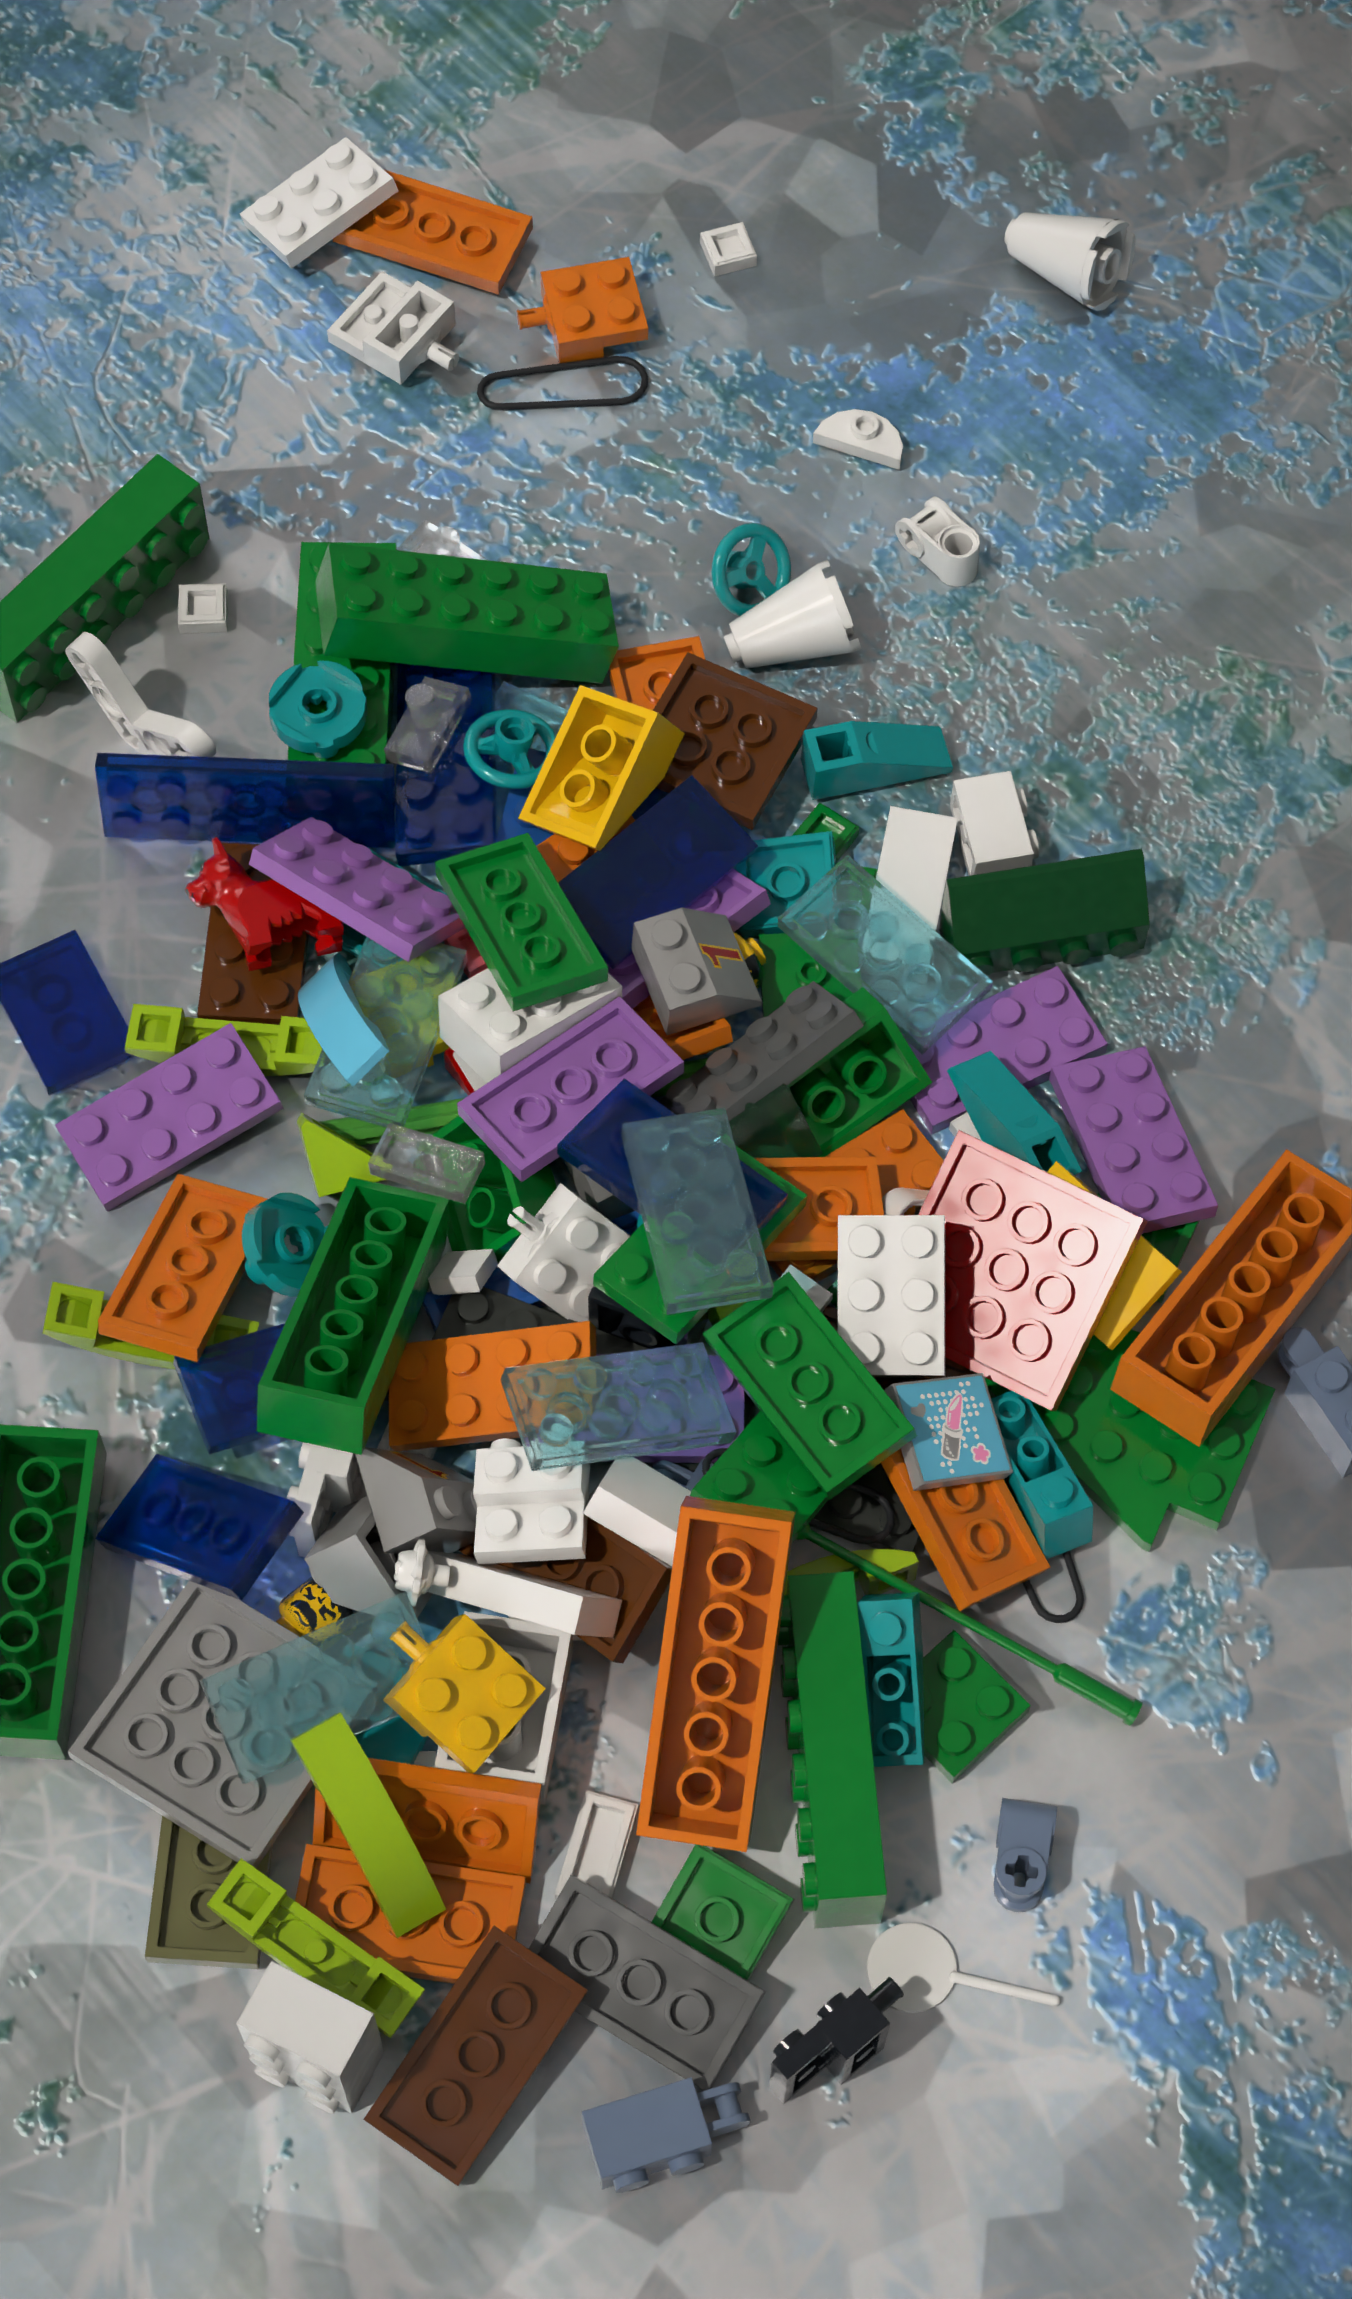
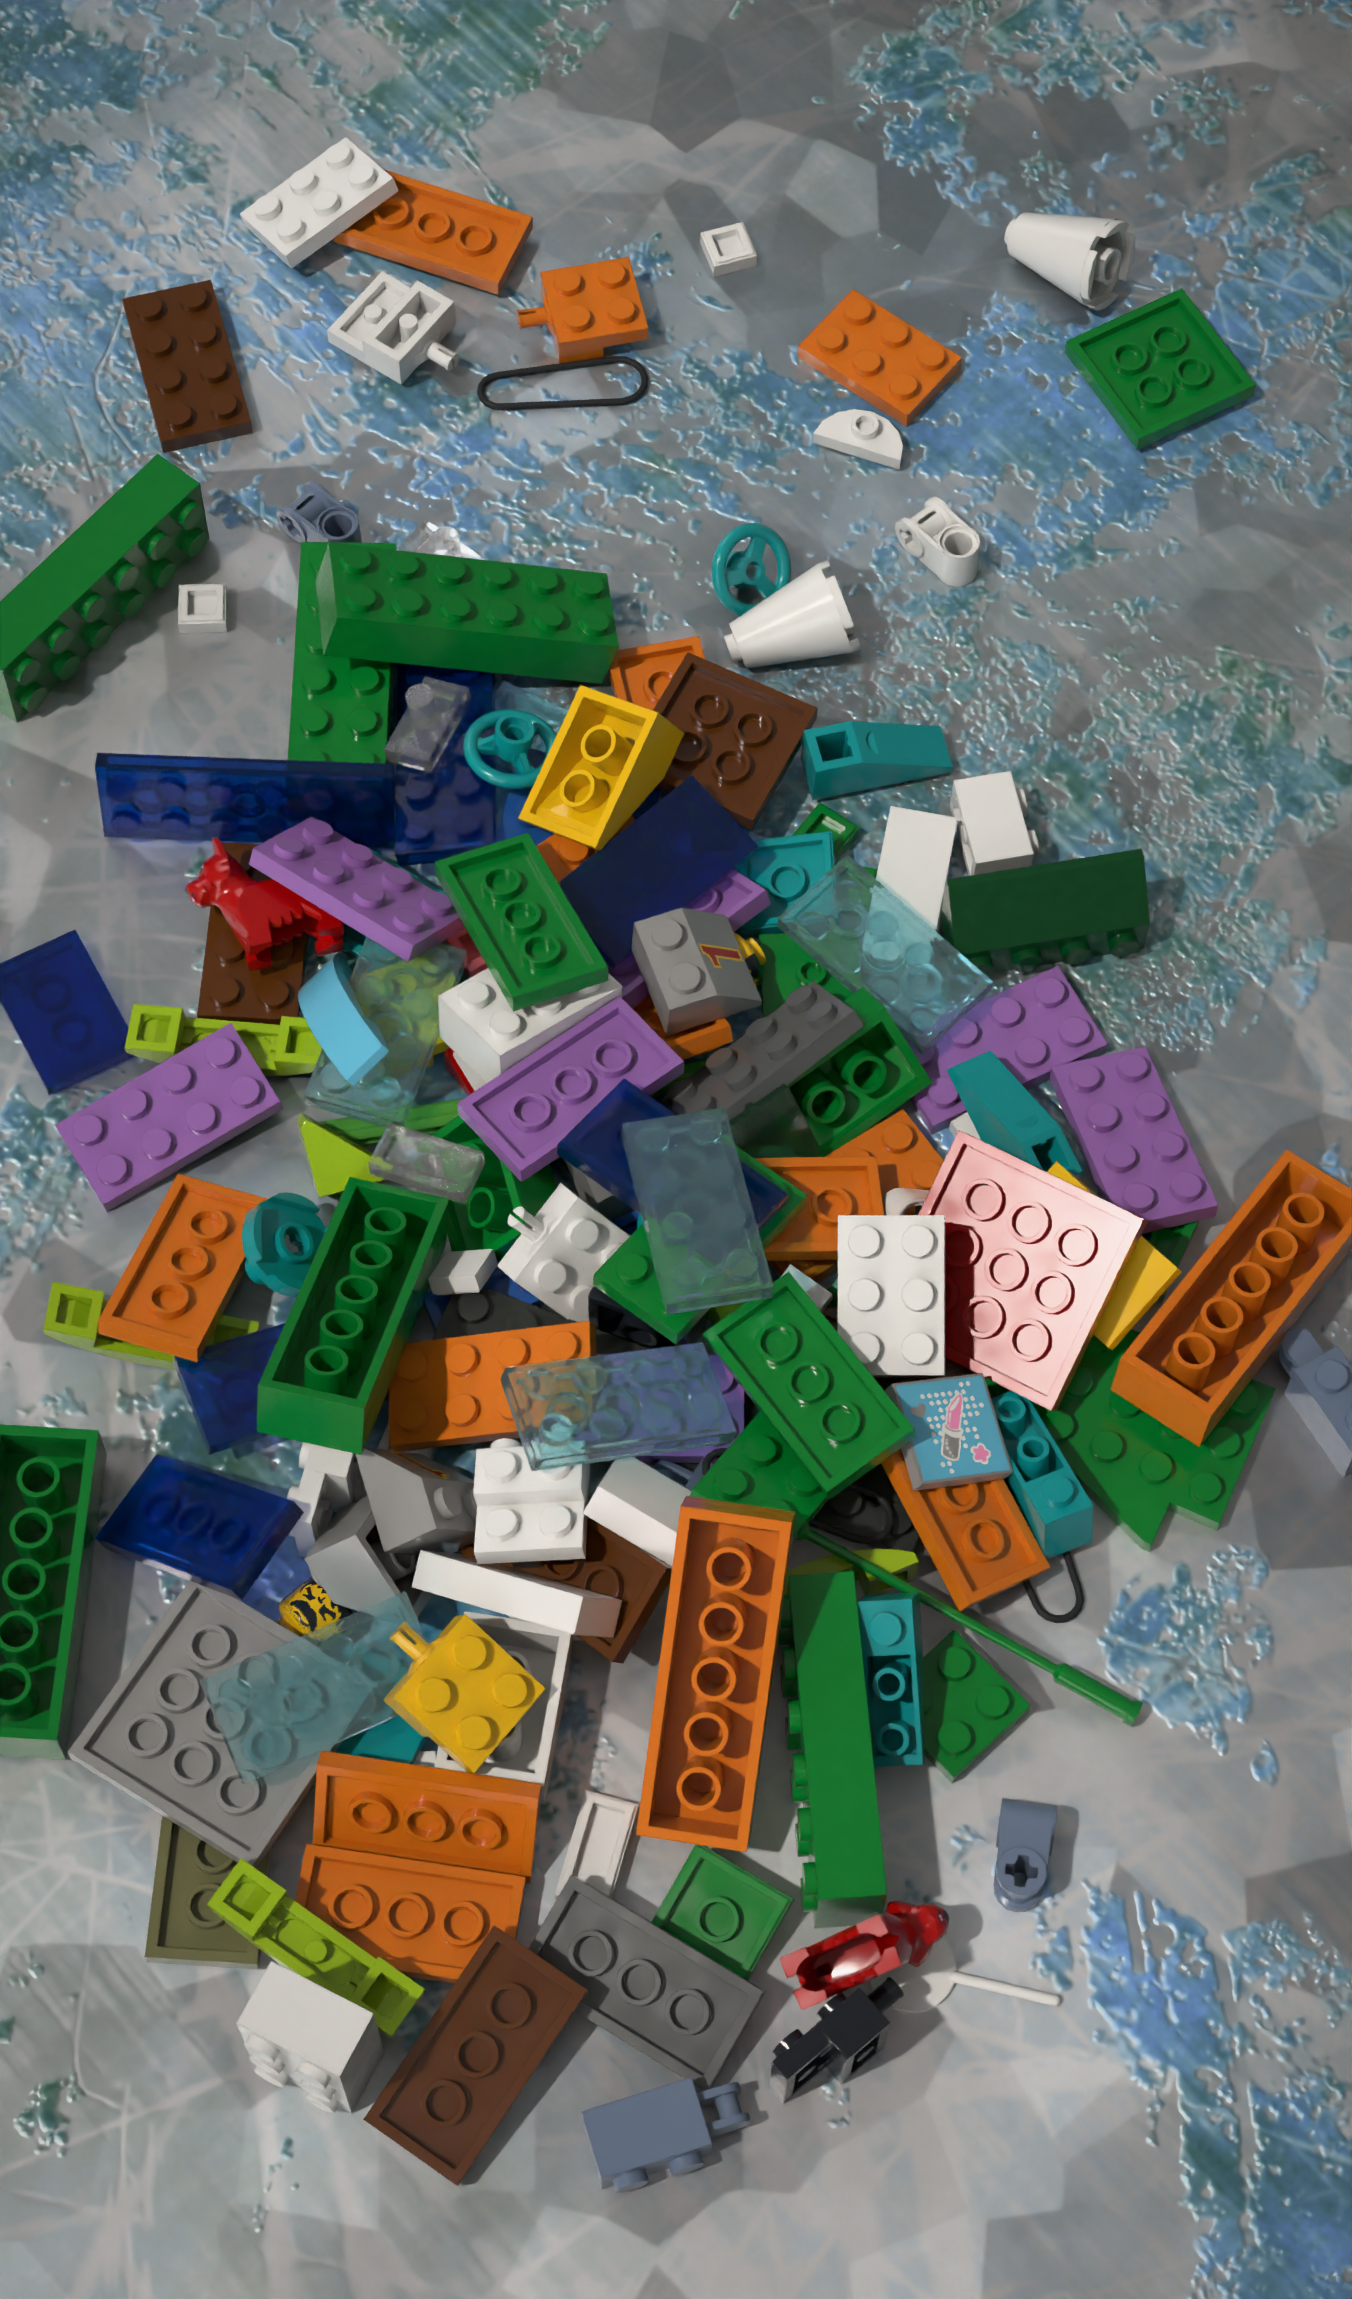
white beam [65,632,217,770] -> none
teal plate [269,661,367,758] -> none
lime slope [290,1712,446,1938] -> none
white plant [394,1539,450,1607] -> none
none -> reddish brown plate [122,280,253,453]
none -> sand blue piece [276,481,362,543]
none -> red animal [780,1901,949,2010]
none -> orange plate [797,289,962,427]
none -> green plate [1065,288,1256,450]

